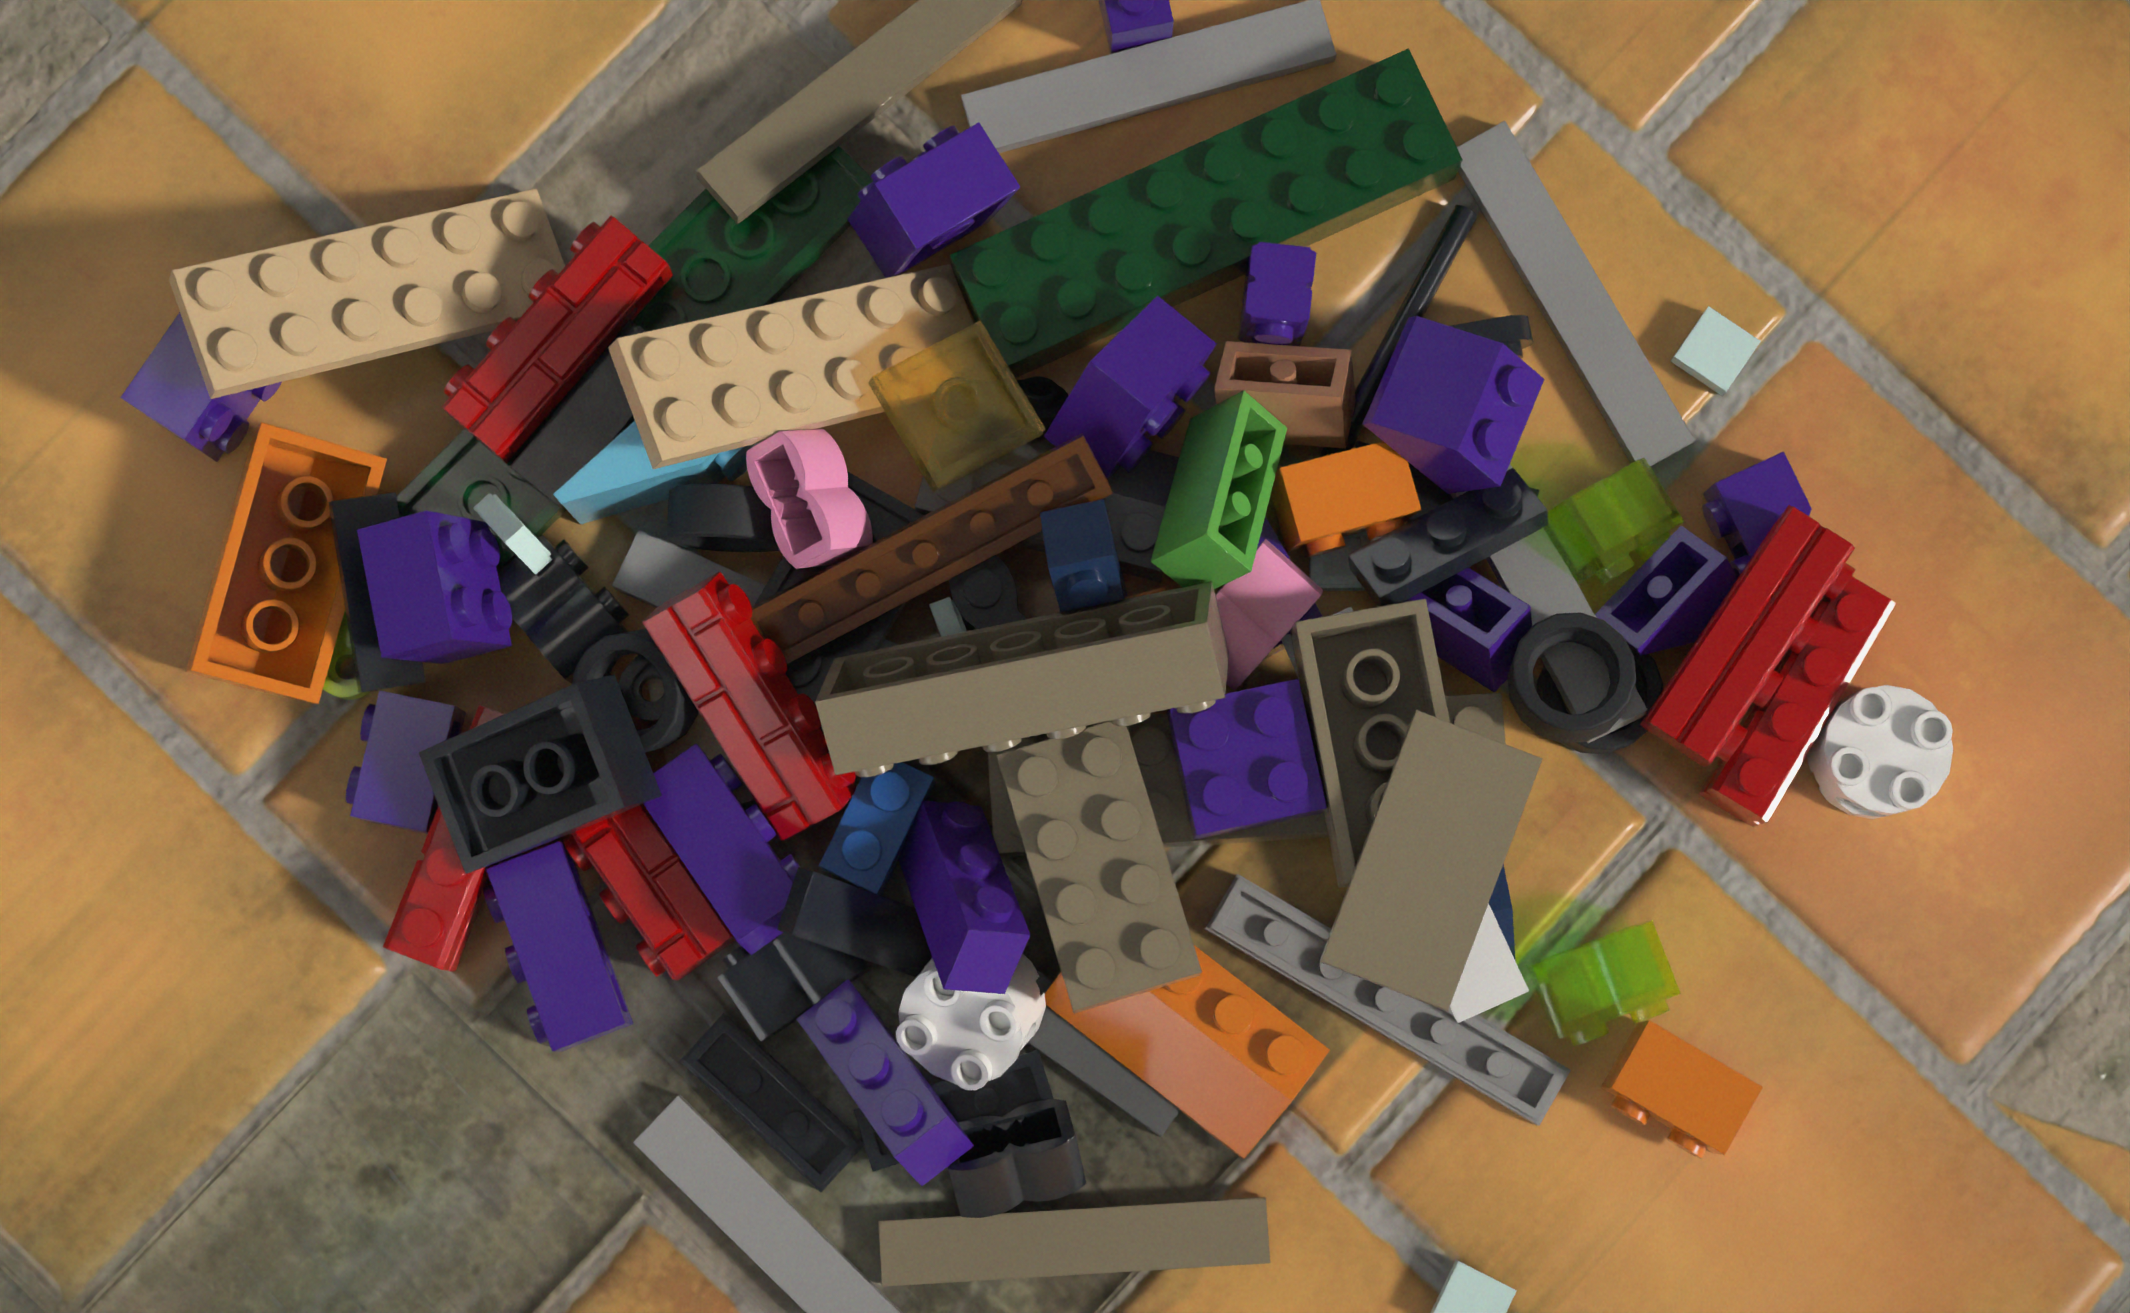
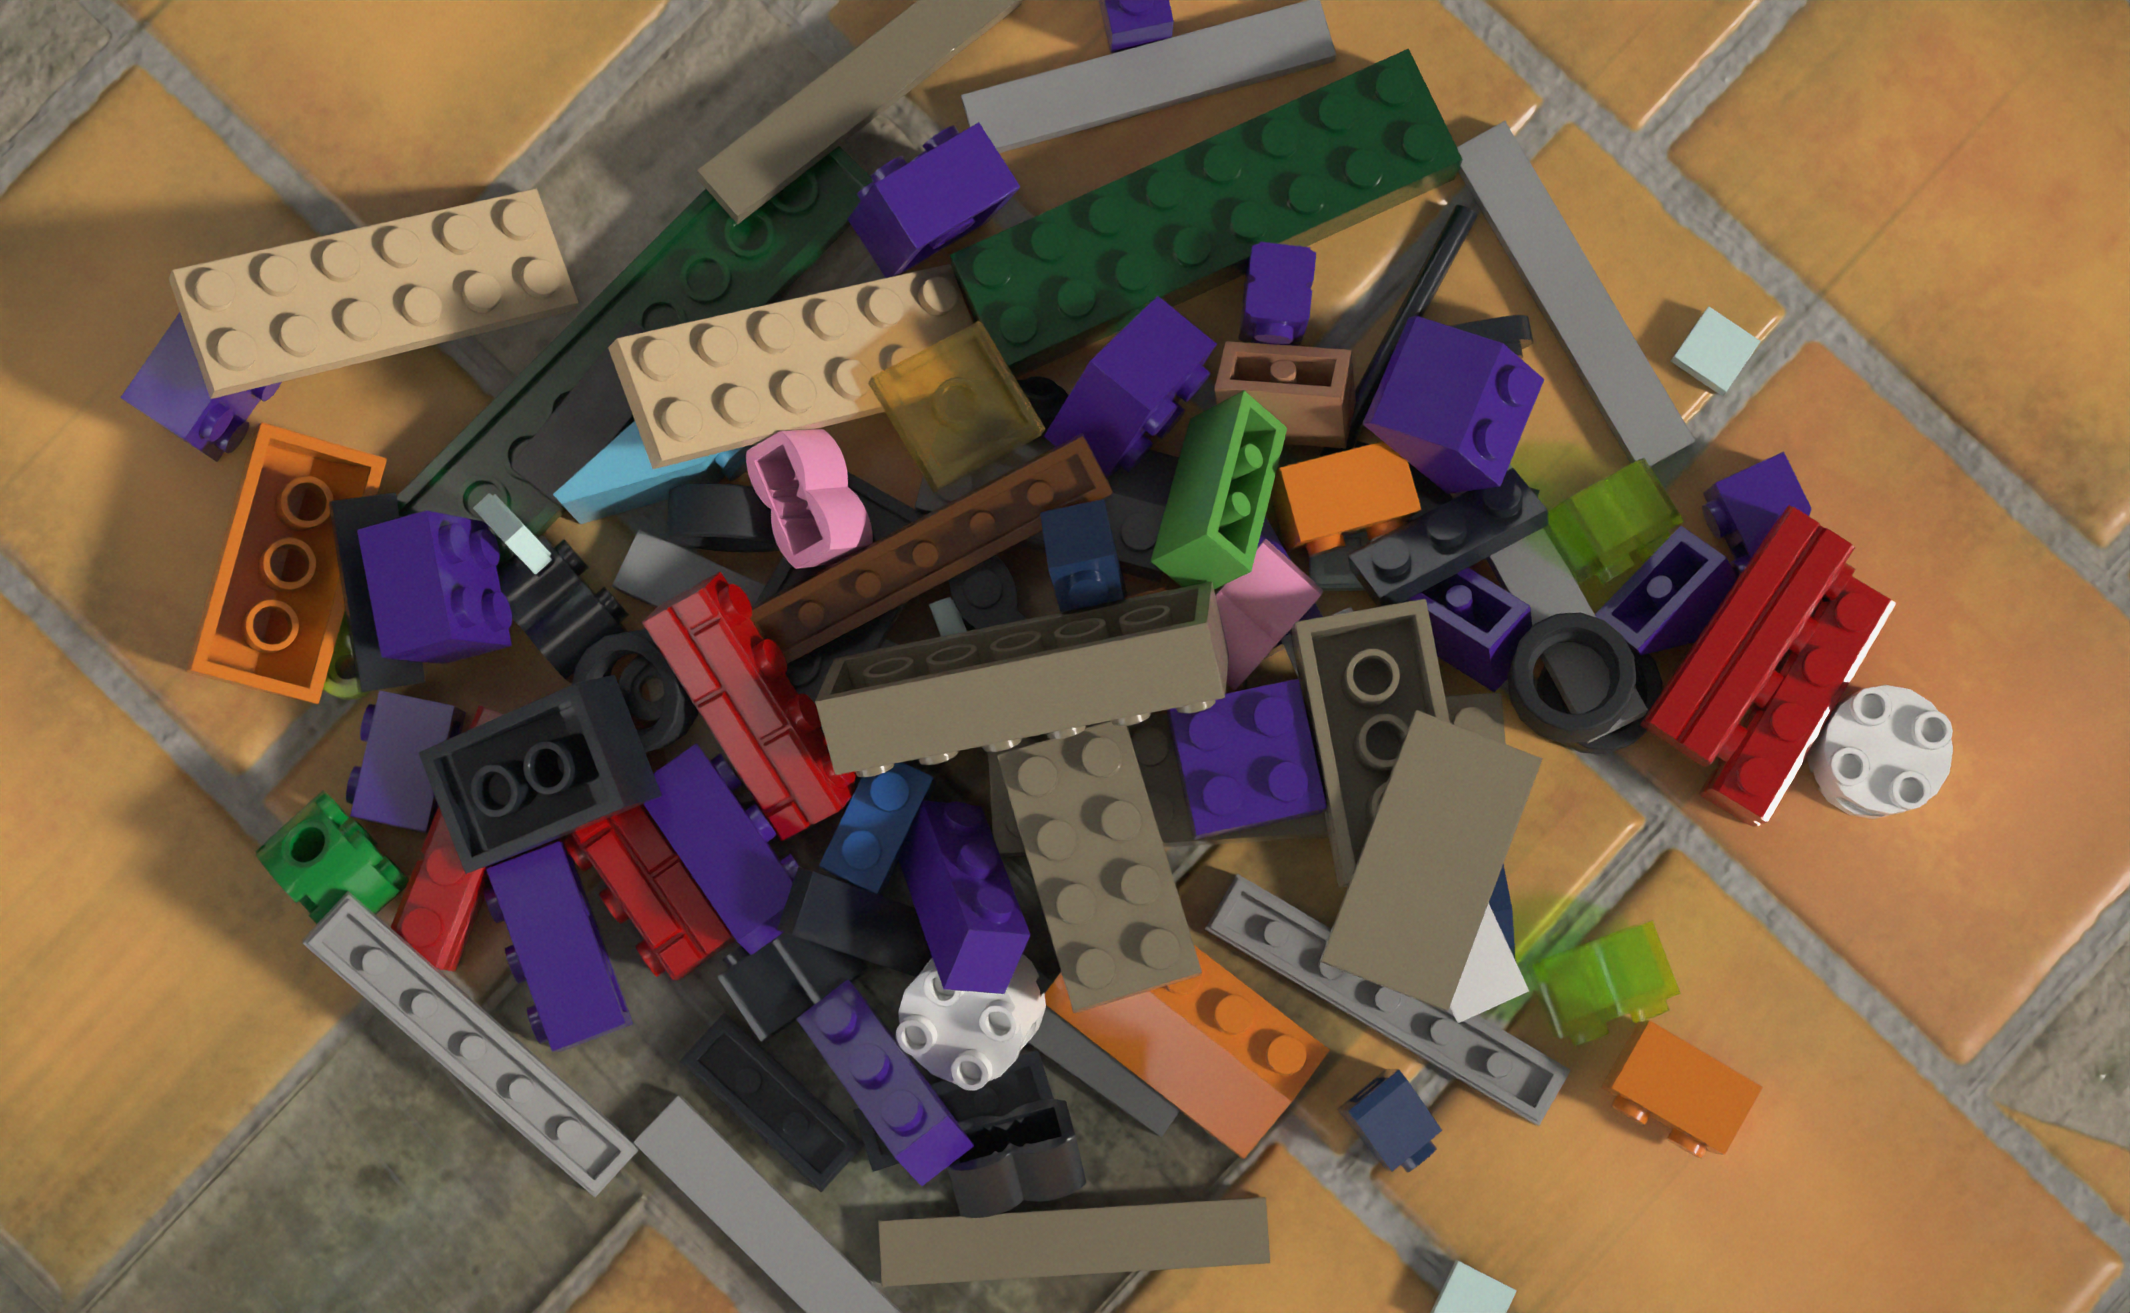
red brick [441,215,673,464] -> none
none -> green brick [255,790,409,924]
none -> light grey tile [303,891,639,1197]
none -> dark blue slope [1337,1069,1442,1173]

